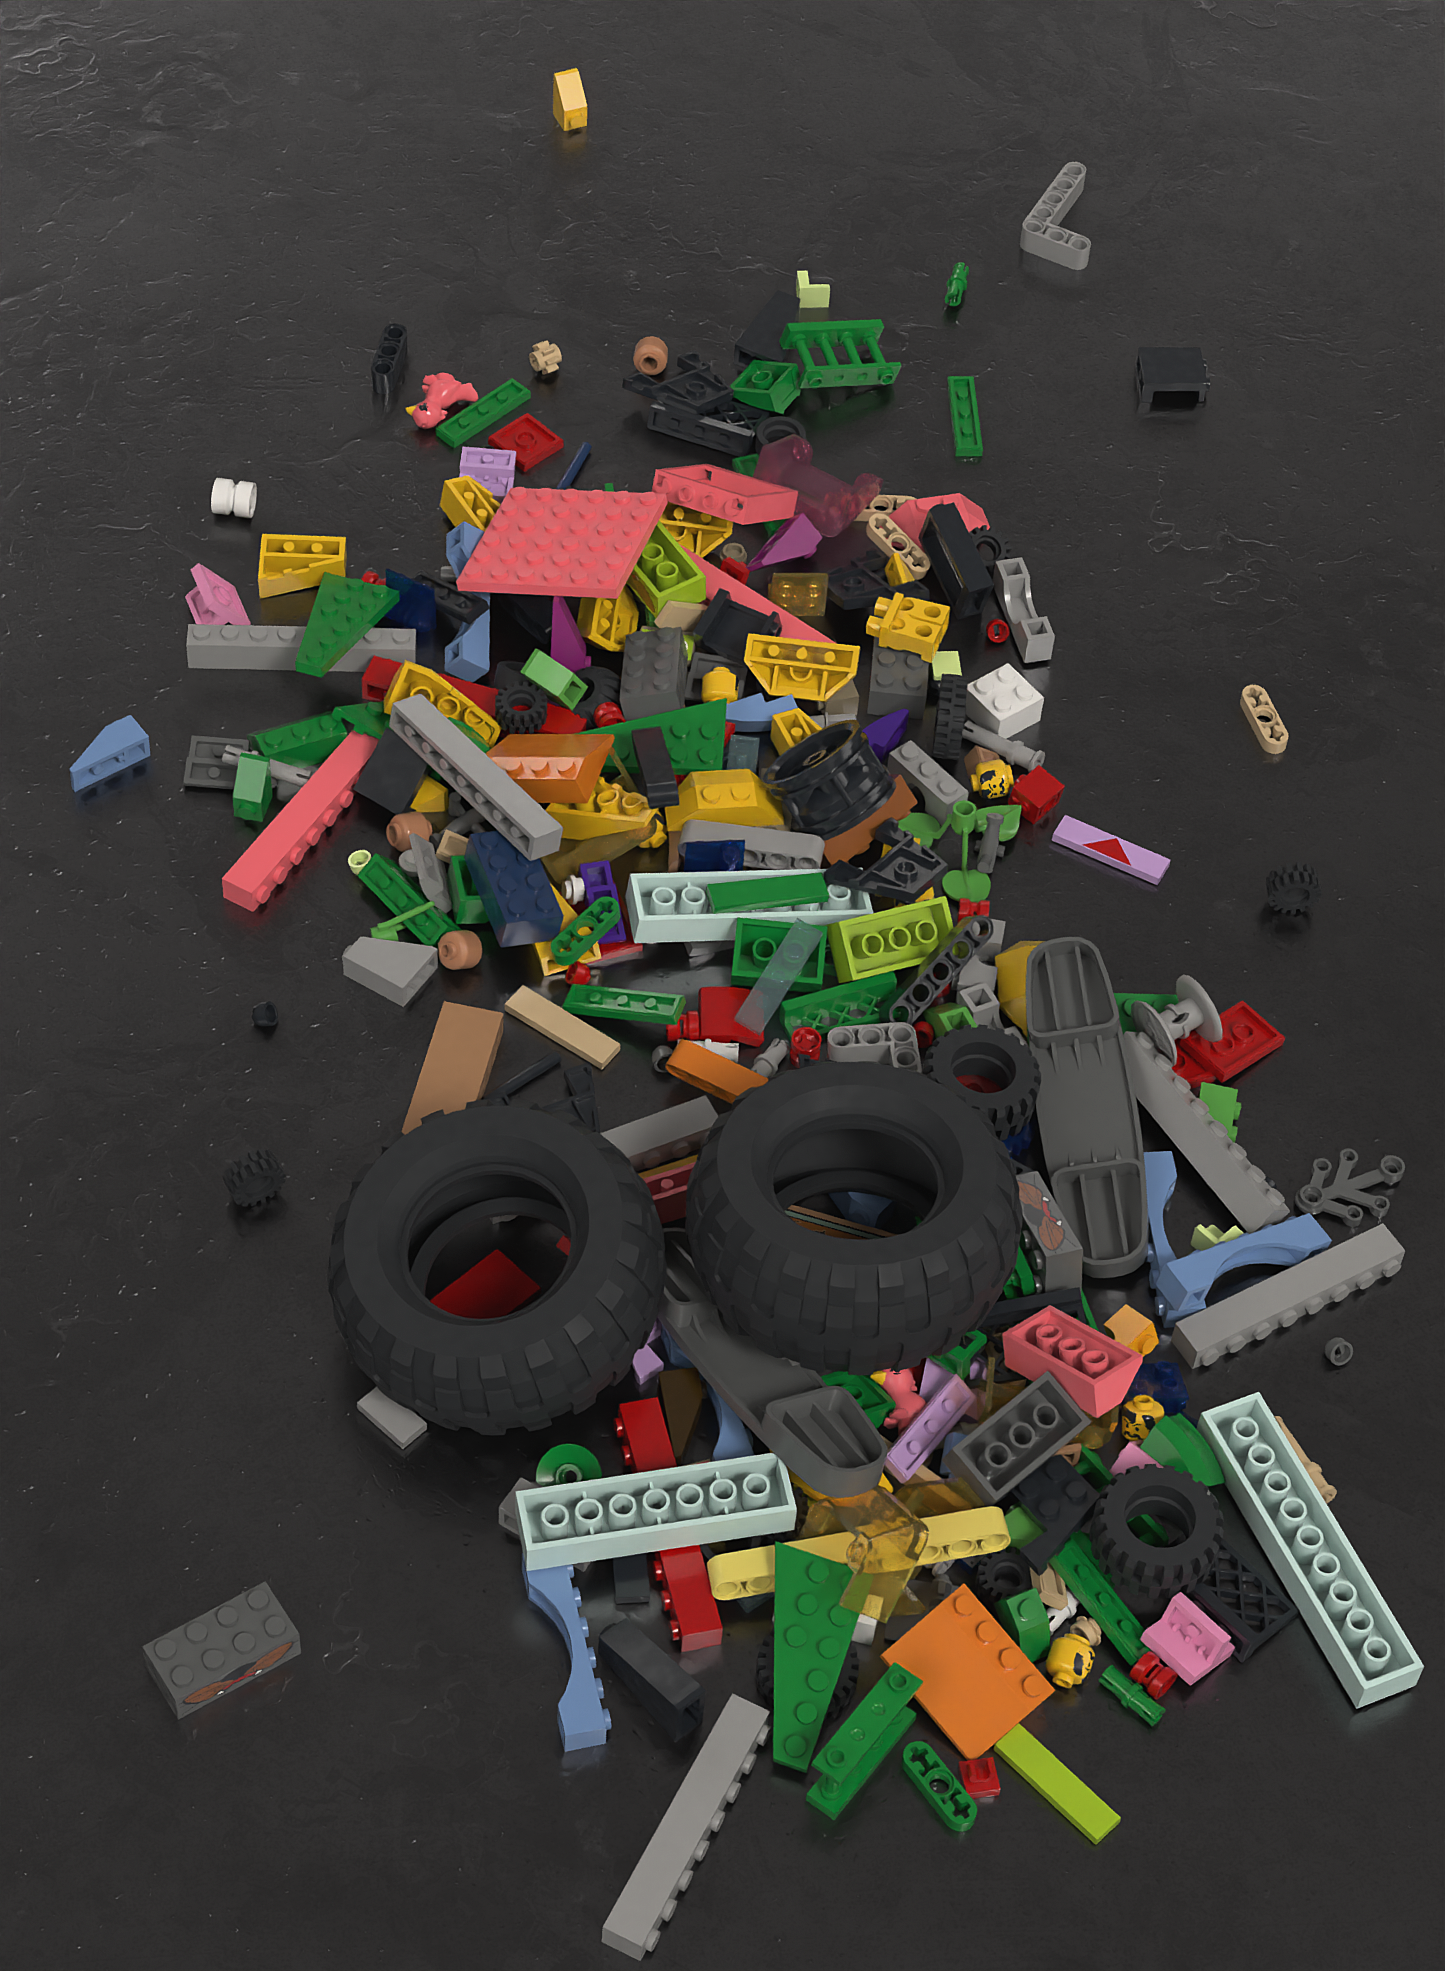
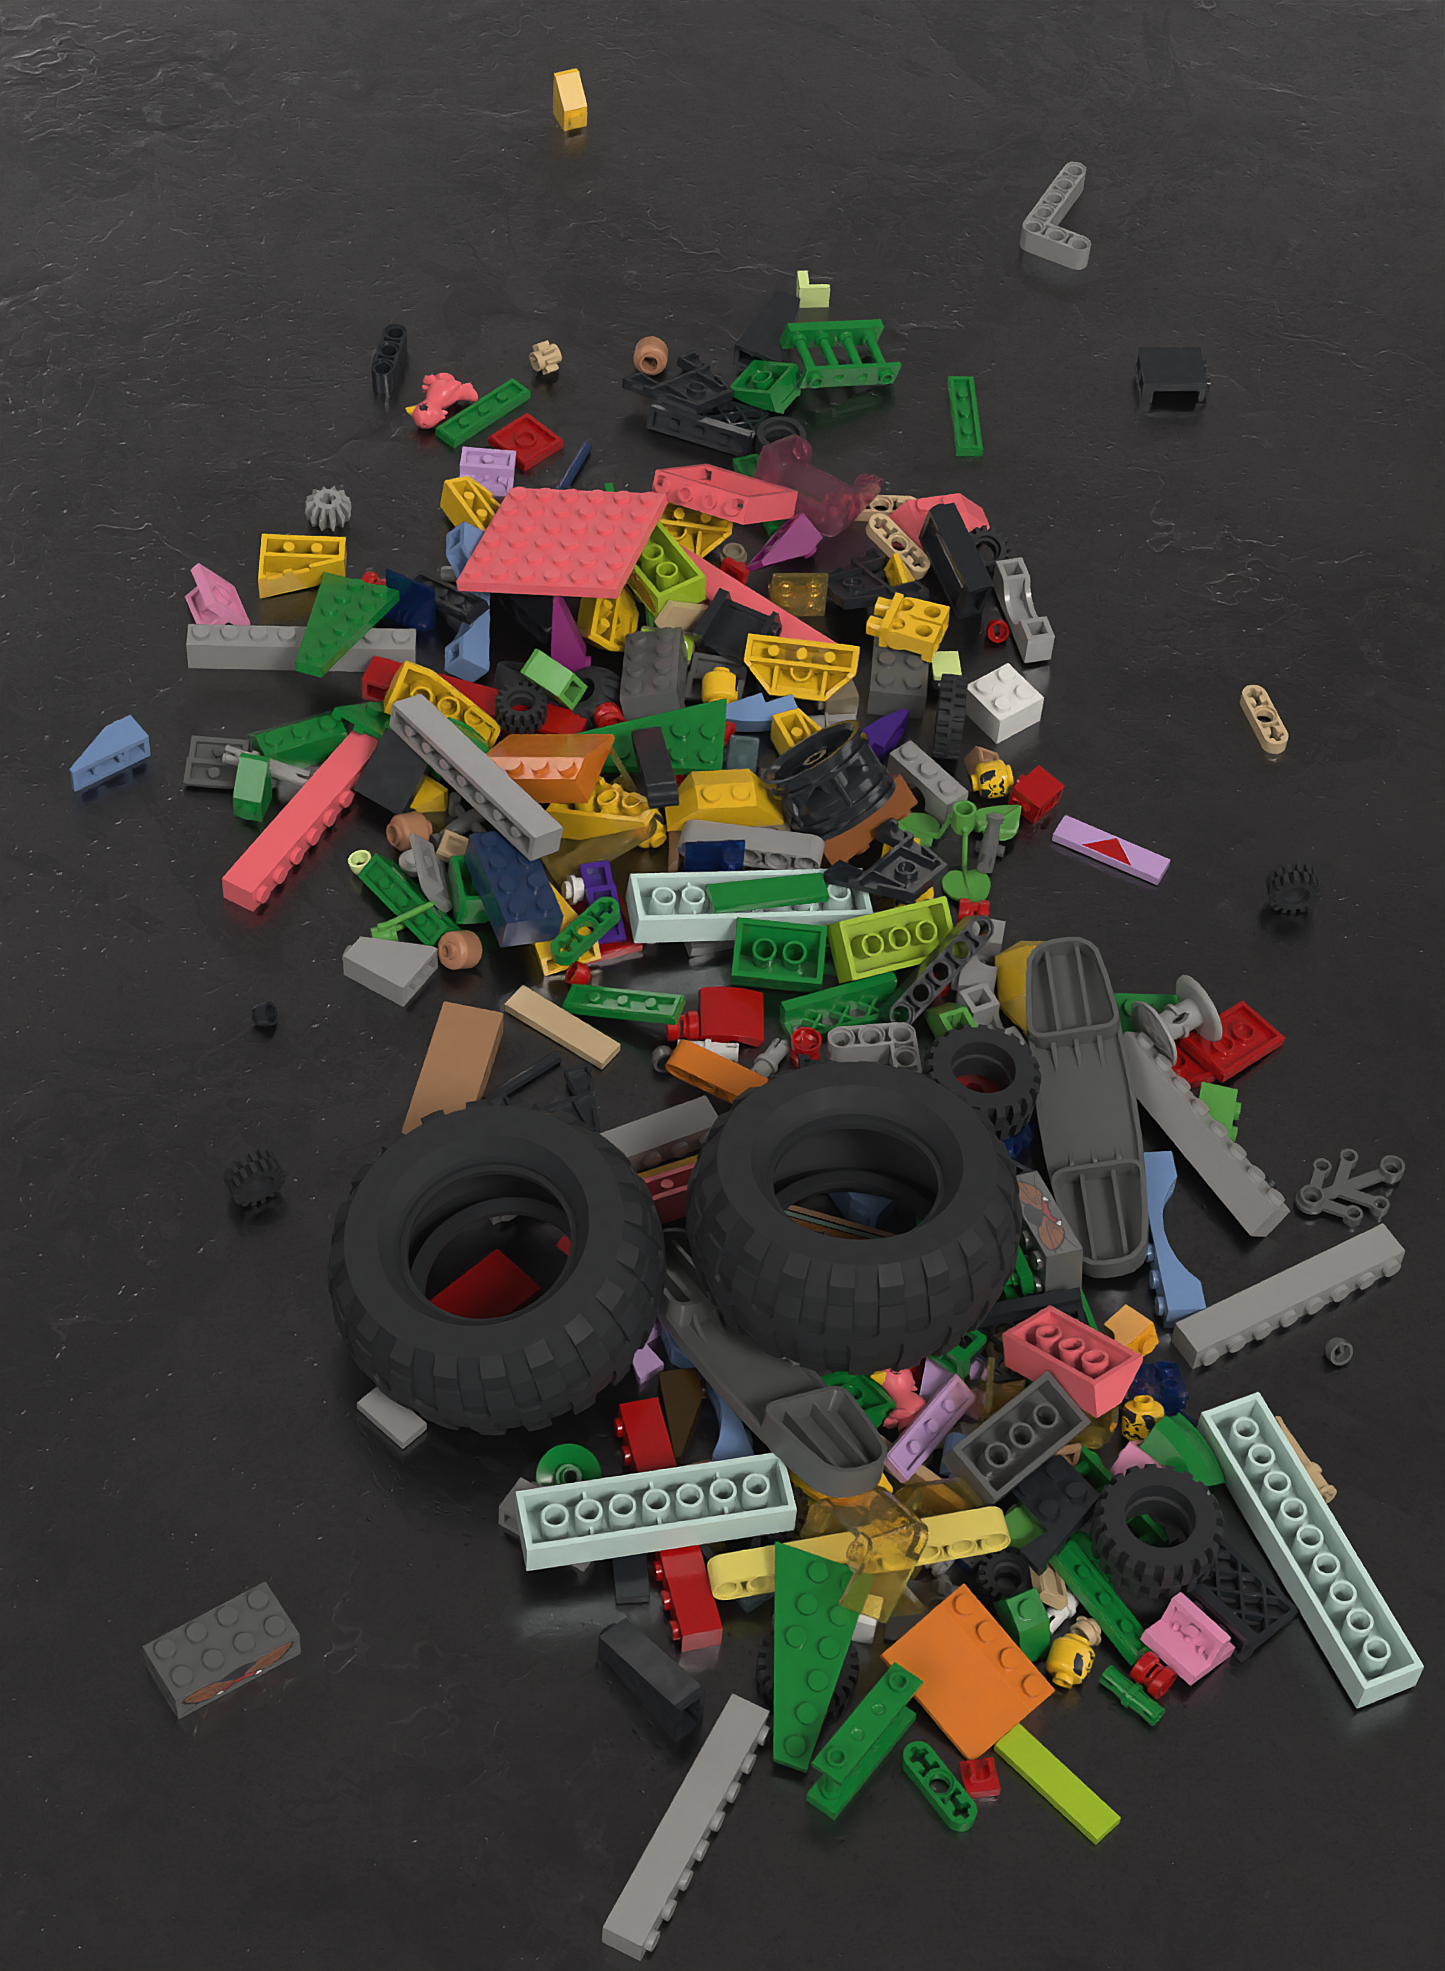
white wheel [211,478,257,518] -> none
medium blue arch [522,1553,611,1752] -> none
clear light blue tile [734,918,823,1036] -> none
red hinge [912,1021,934,1048] -> none
green pin [945,262,969,306] -> none
light grey pin [962,721,1045,773] -> none
medium blue arch [1155,1213,1332,1312] -> none
yellowish green panel [1191,1224,1244,1251] -> none
none -> light grey gear [305,486,351,531]

